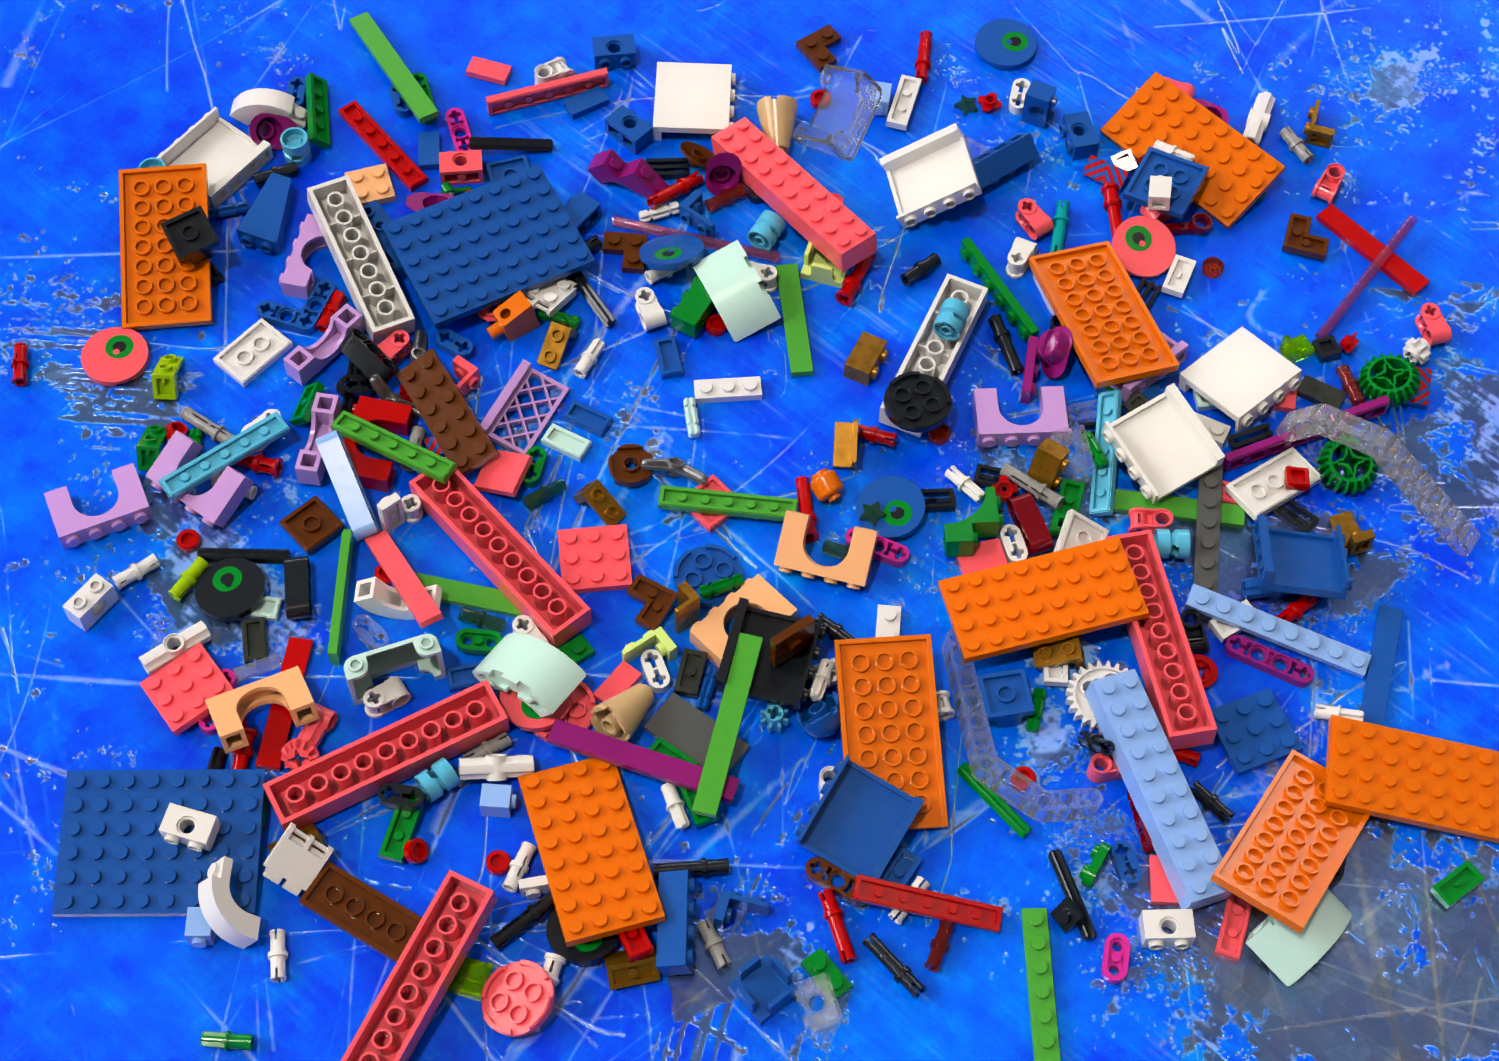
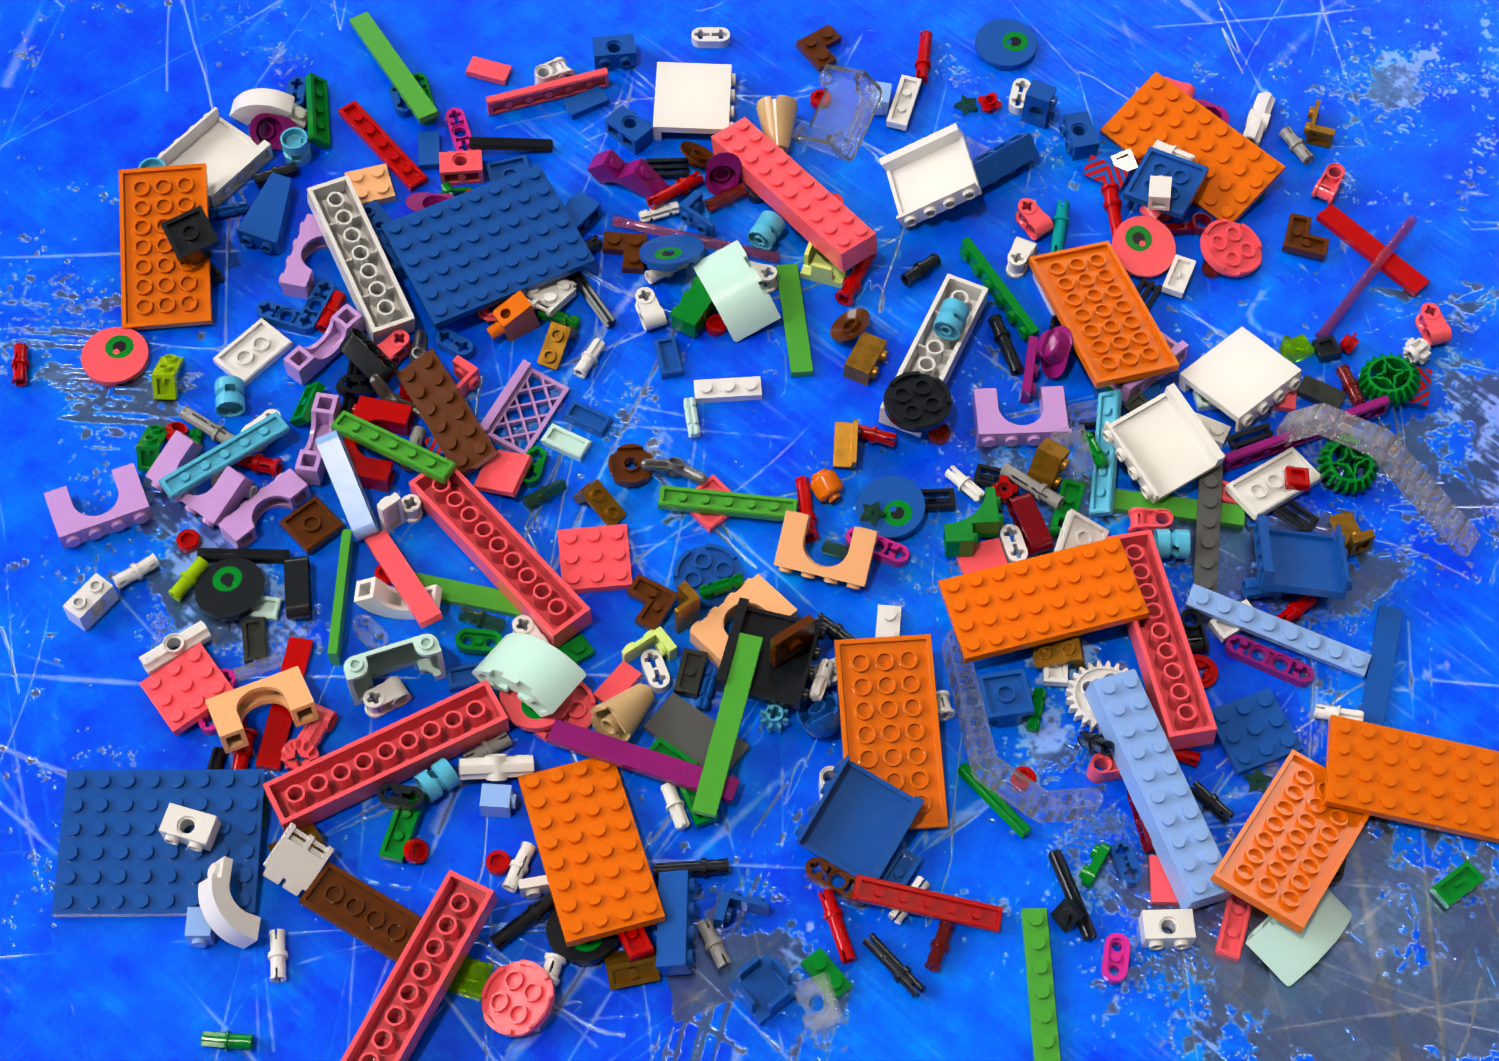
none -> medium azure wheel [214,375,246,418]
none -> lavender arch [218,468,311,548]
none -> beam [691,27,730,48]
none -> reddish brown dish [830,308,870,342]
none -> coral tile [1200,219,1262,278]
none -> piece [1243,767,1273,793]

